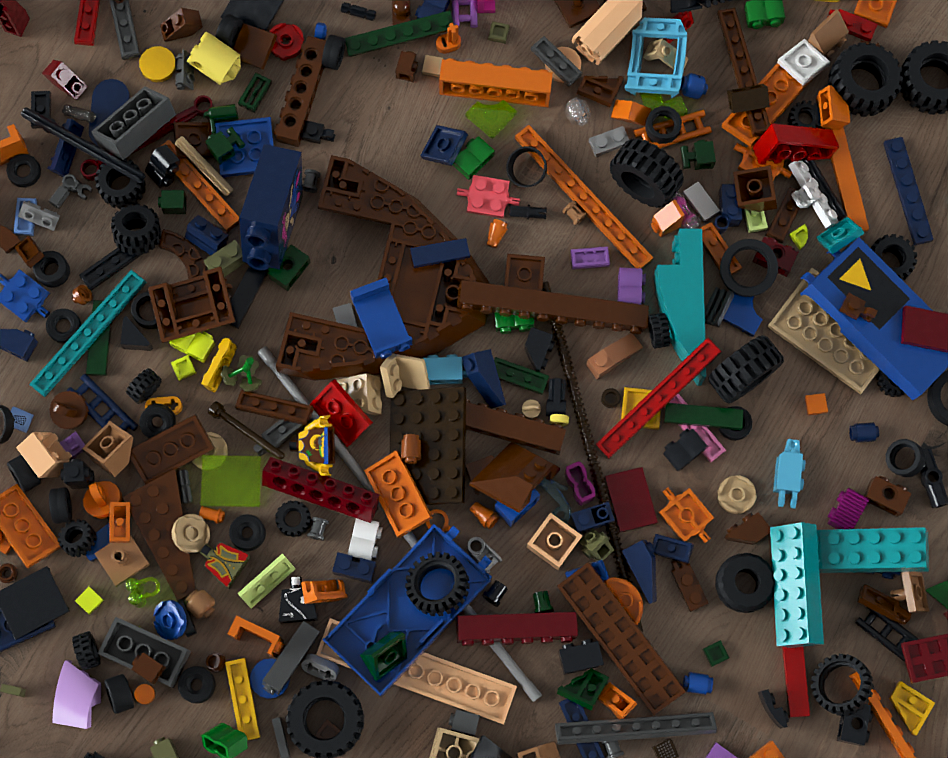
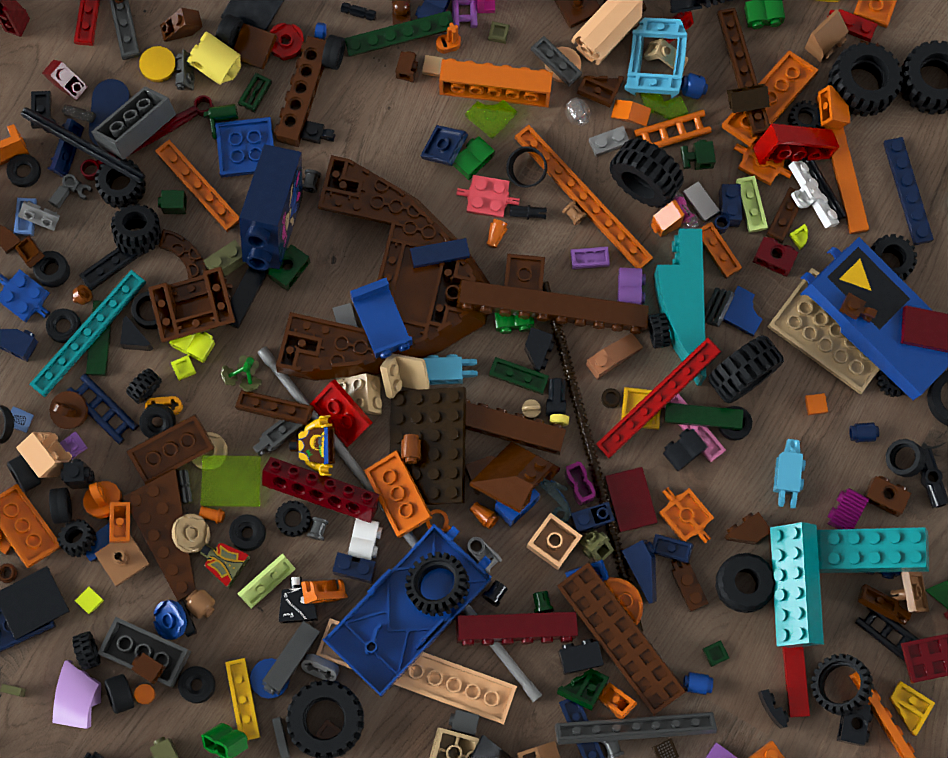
medium nougat slope [82,421,133,477] -> none
clear neon green piece [125,577,160,608] -> none
black brick [145,144,180,188] -> none
reddish brown tile [173,122,214,158] -> none
tan axle [175,136,233,196] -> none
dark blue brick [185,215,229,255] -> none
yellow hinge [201,338,237,392] -> none
dark green brick [205,127,245,165] -> none
reddish brown plate [206,652,226,672] -> none
dark brown piece [208,401,285,460] -> none
orange panel [227,615,285,658] -> none
dark green slope [360,632,407,681] -> none
dark blue slope [462,349,506,409] -> none
black tyre [645,106,682,144] -> none
tan tile [717,475,757,514] -> none
black tyre [720,239,778,297] -> none
reddish brown slope [733,165,777,212] -> none
white tile [777,39,830,86] -> none
teal tile [816,217,865,254] -> none

